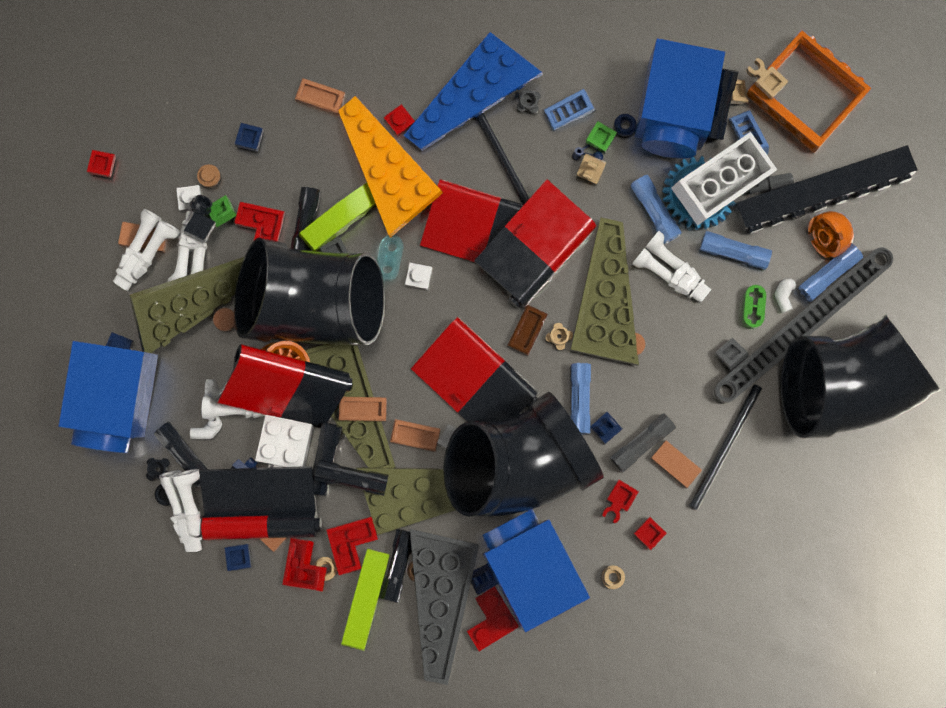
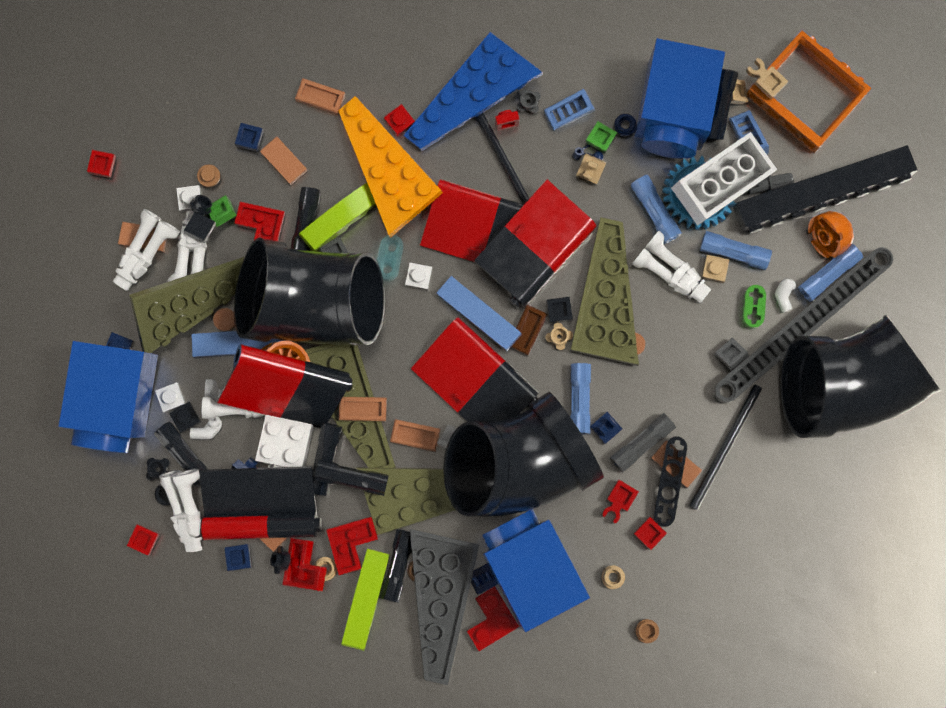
none -> red plate [127,524,160,556]
none -> white plate [155,382,186,413]
none -> black plate [169,402,202,434]
none -> medium blue tile [191,331,285,358]
none -> nougat tile [260,136,308,185]
none -> black plate [270,546,291,574]
none -> medium blue tile [436,276,522,352]
none -> red plate [495,110,520,131]
none -> black plate [546,297,573,324]
none -> medium nougat plate [635,619,659,643]
none -> black beam [654,436,687,527]
none -> tan plate [701,255,729,283]

